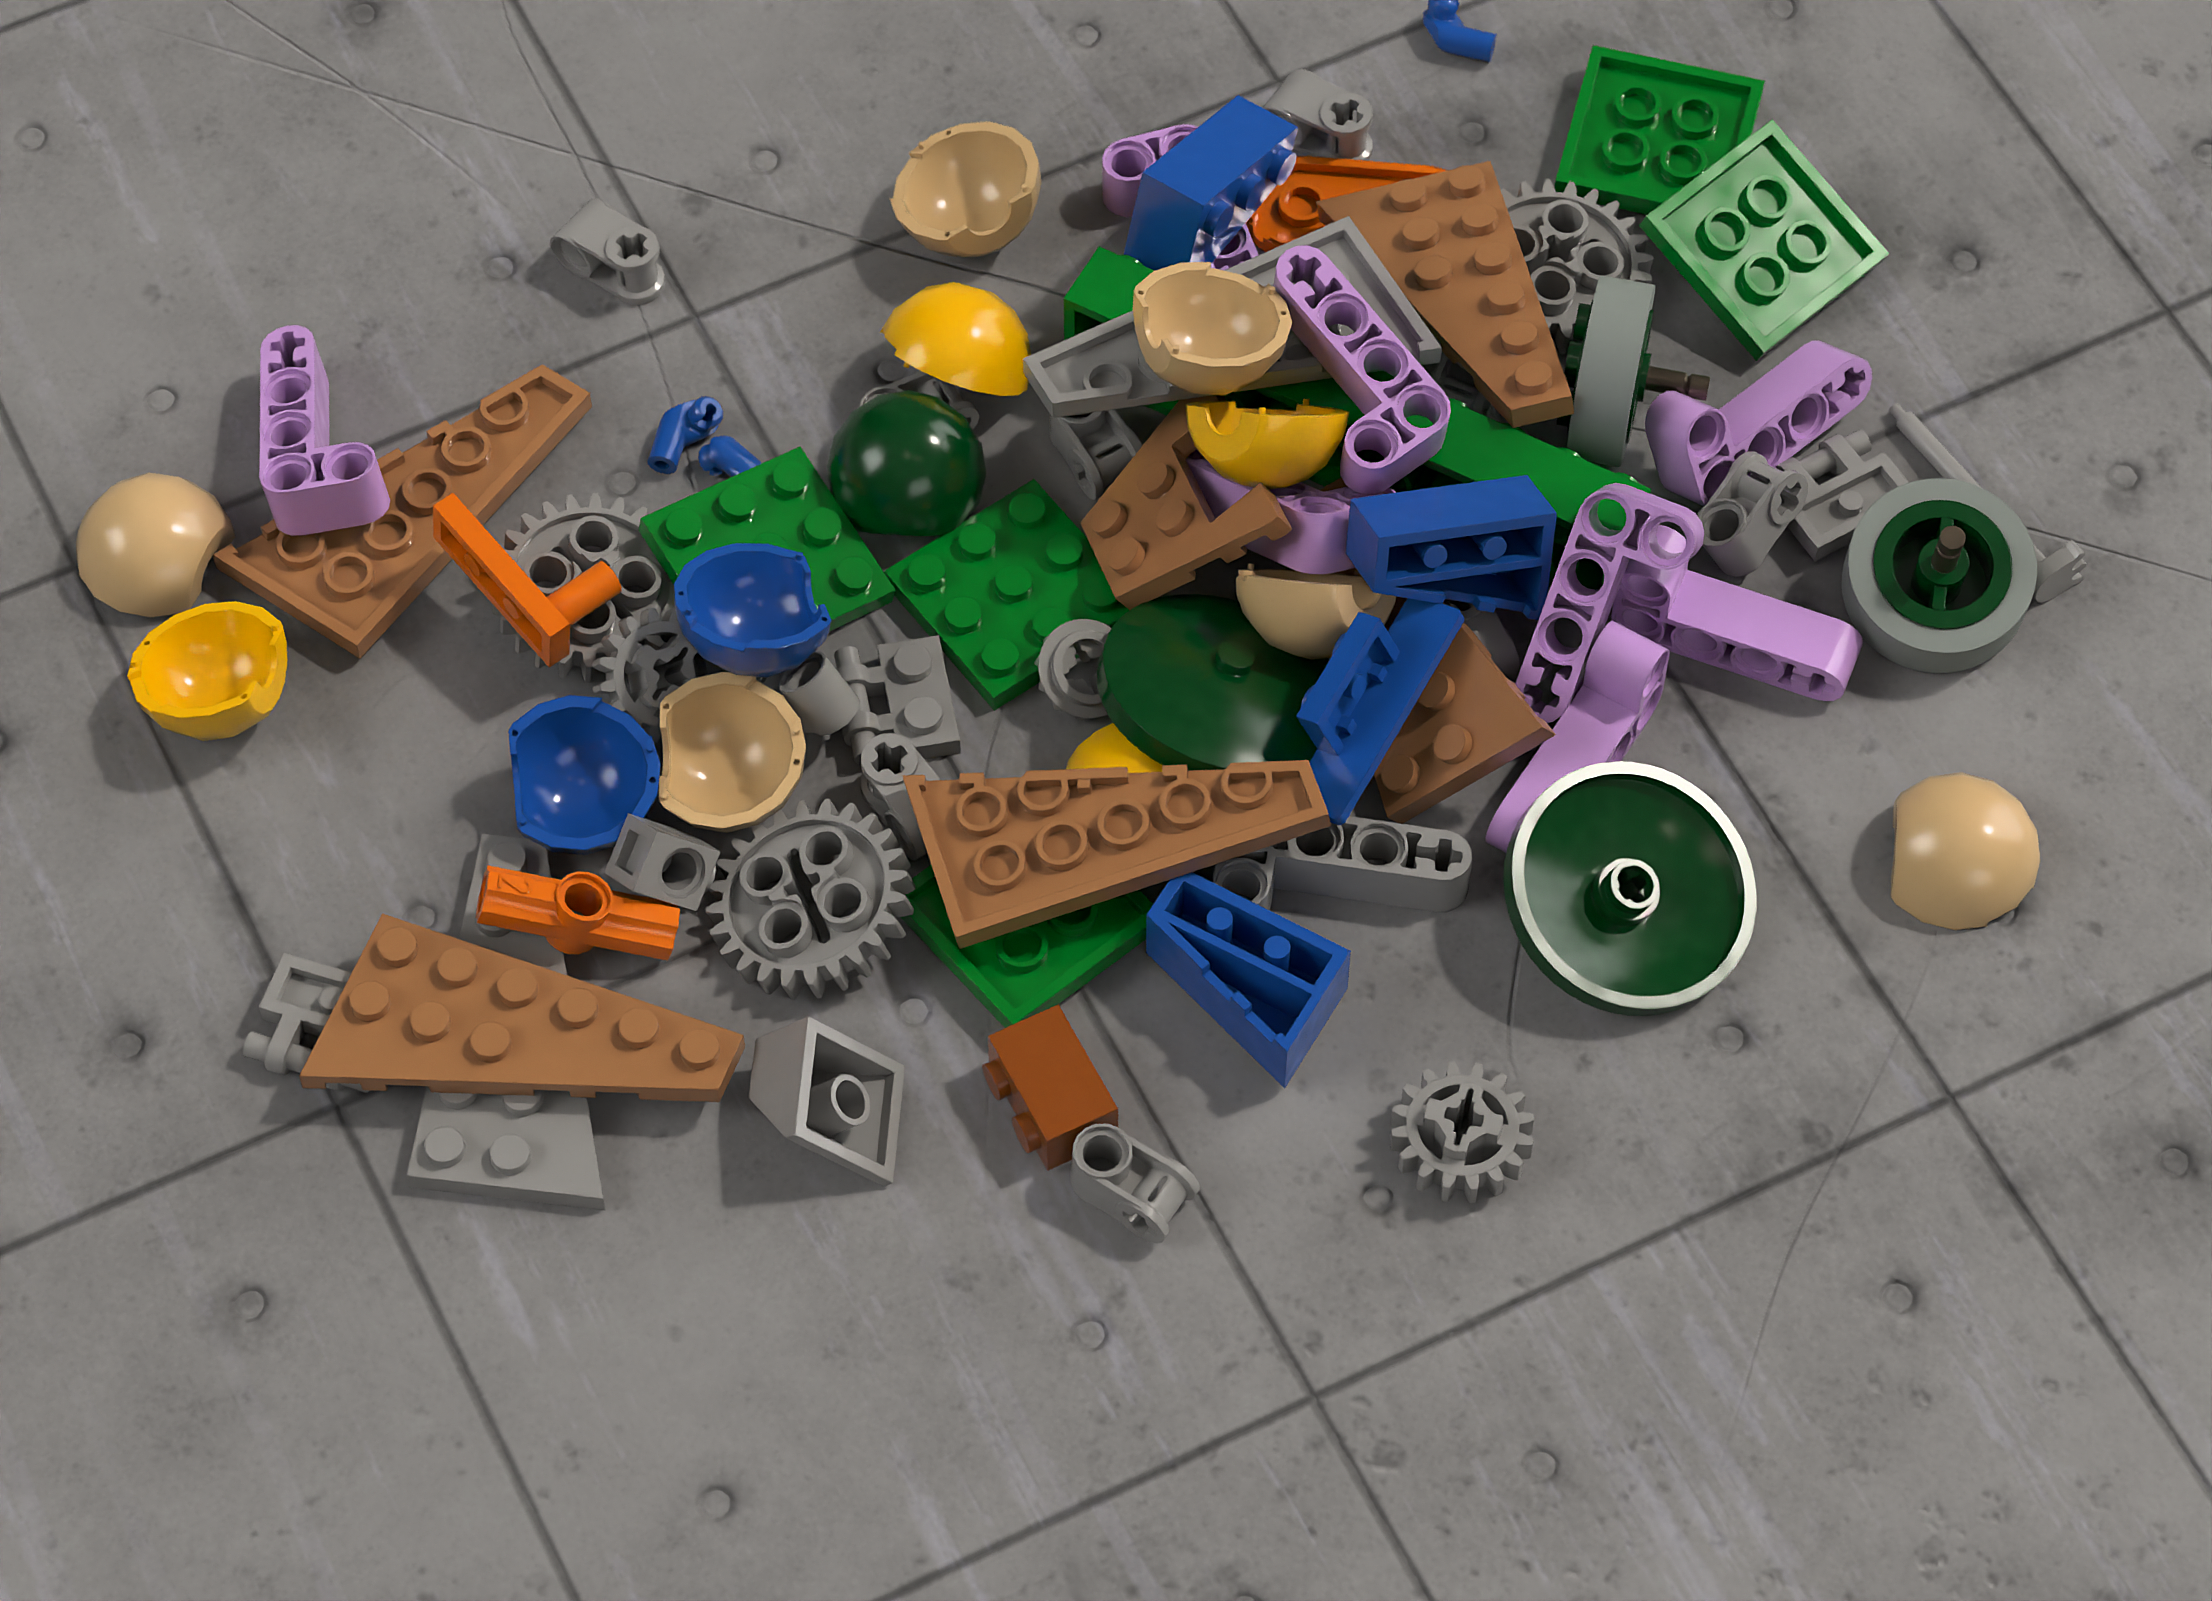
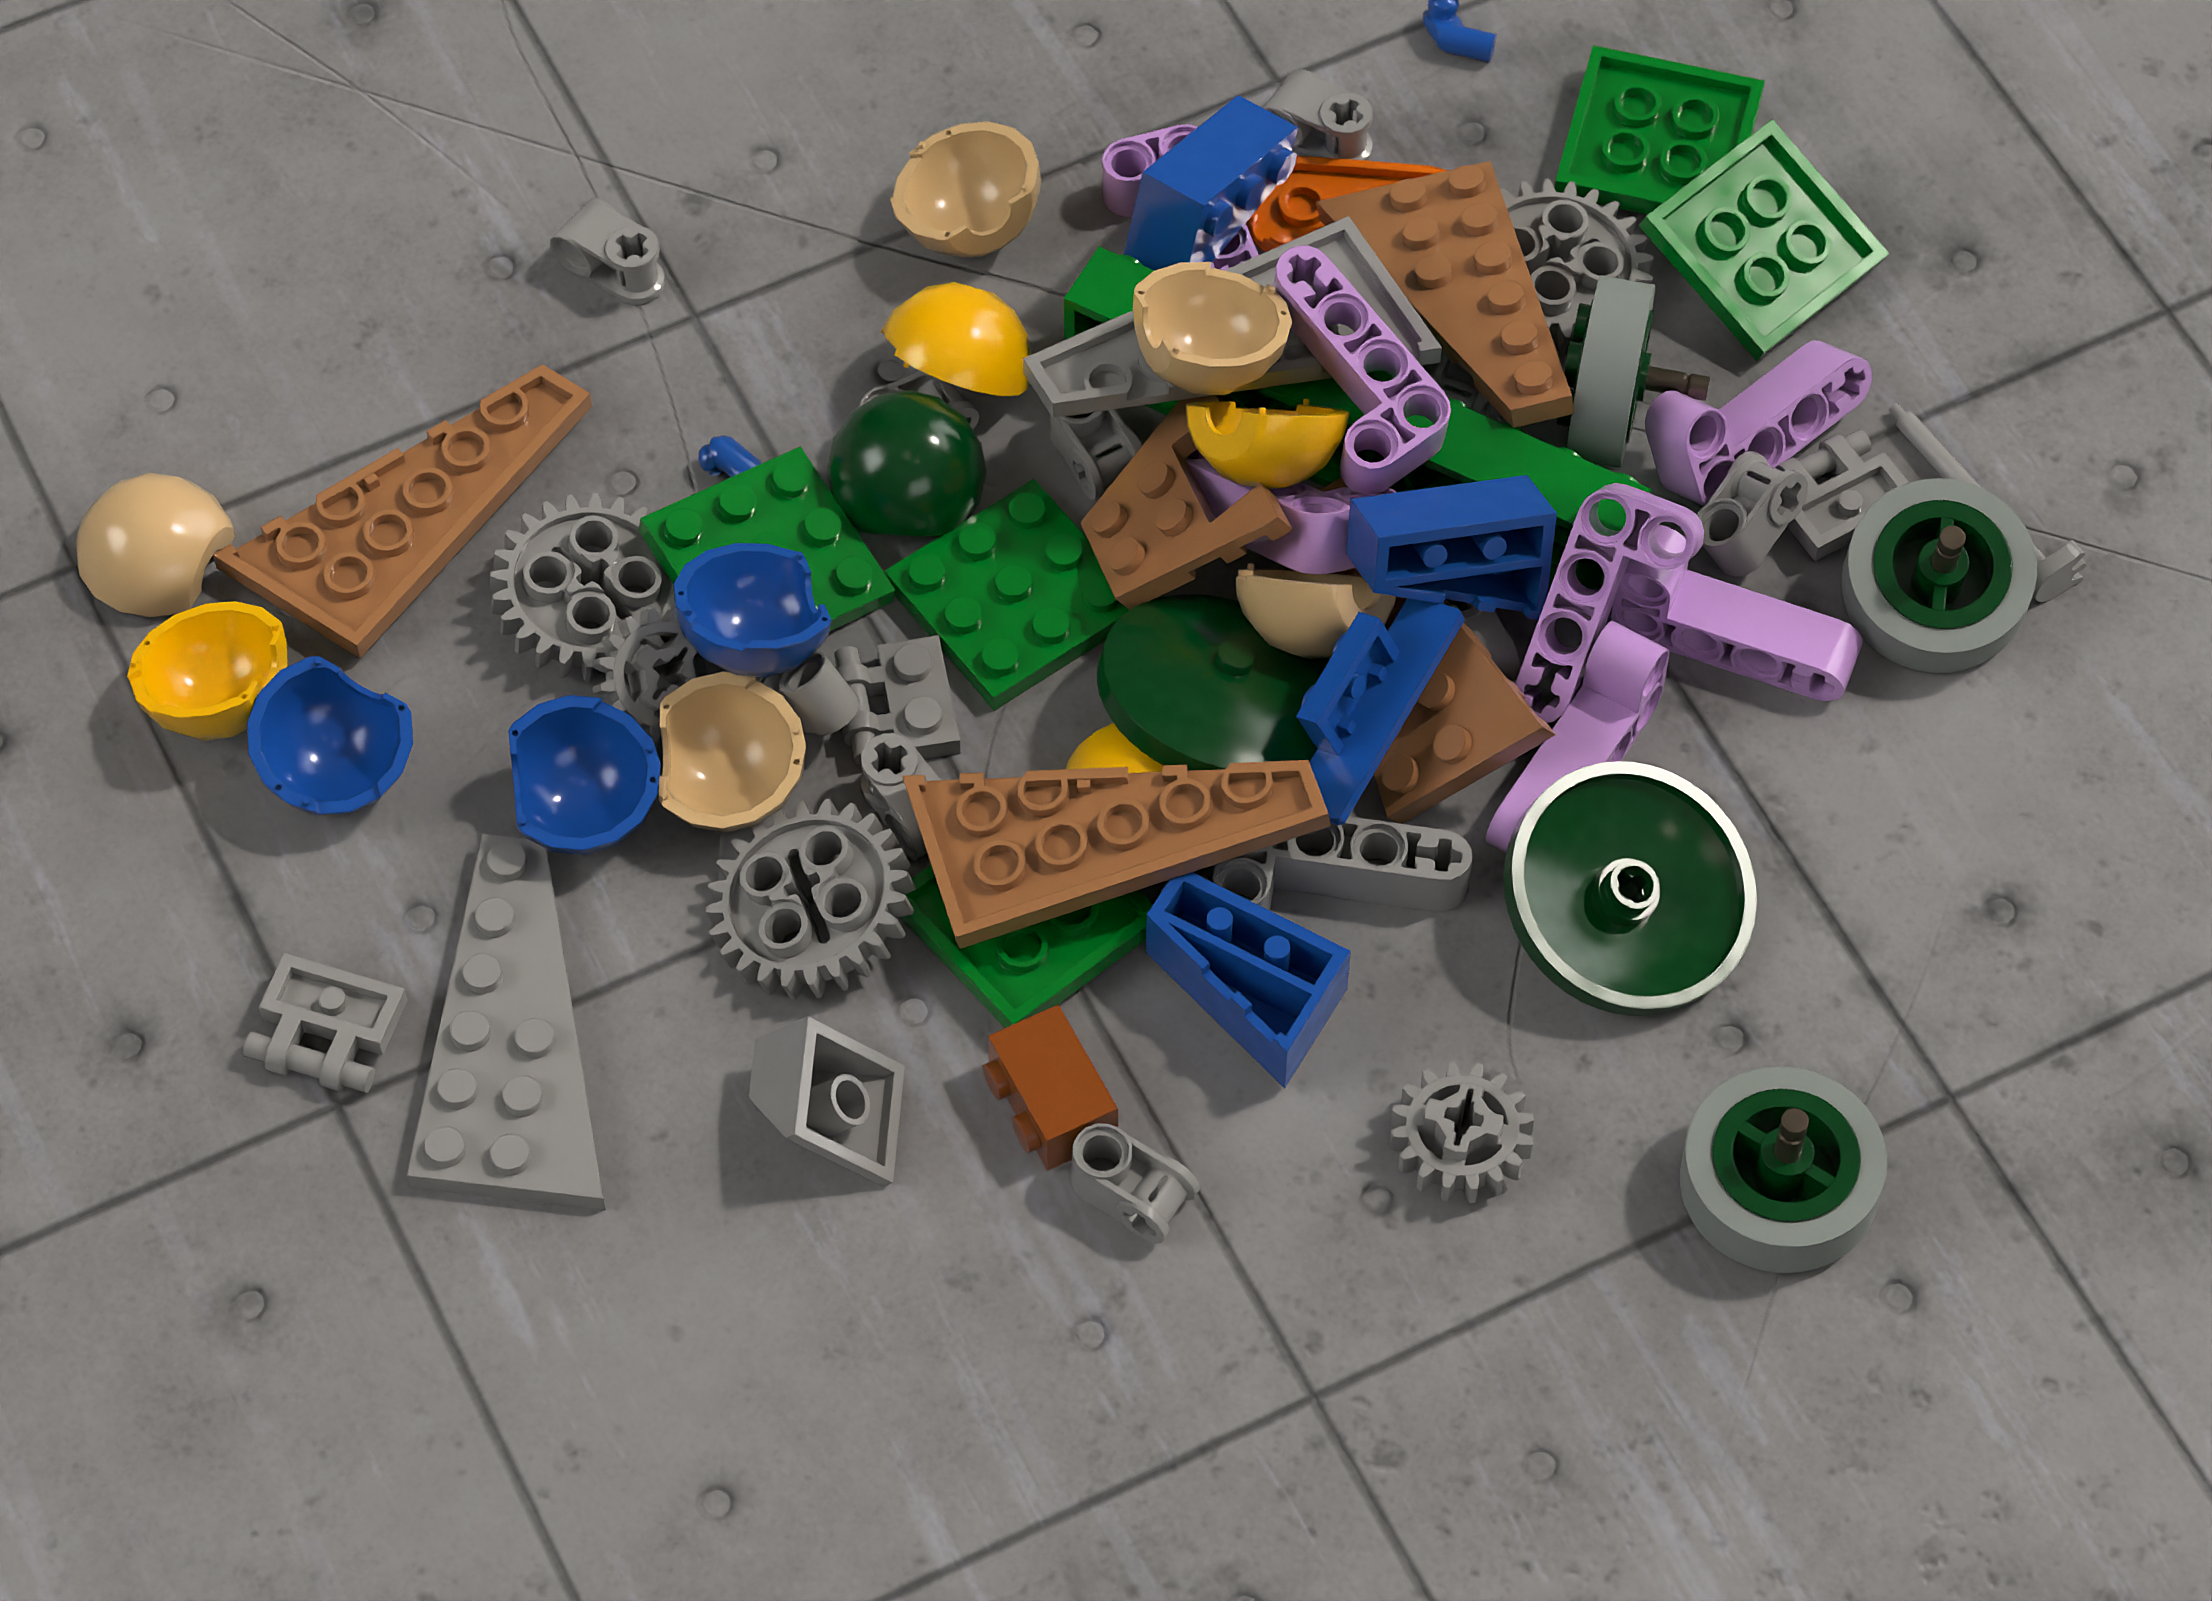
lavender beam [259,325,390,536] -> none
medium nougat wing [299,913,745,1102] -> none
orange piece [433,493,622,668] -> none
orange piece [475,865,680,961] -> none
light grey brick [604,813,720,911] -> none
blue arm [647,396,723,474] -> none
light grey gear [1034,619,1111,720] -> none
tan cylinder [1891,772,2040,930] -> none
none -> blue cylinder [247,656,413,815]
none -> wheel [1680,1066,1887,1273]

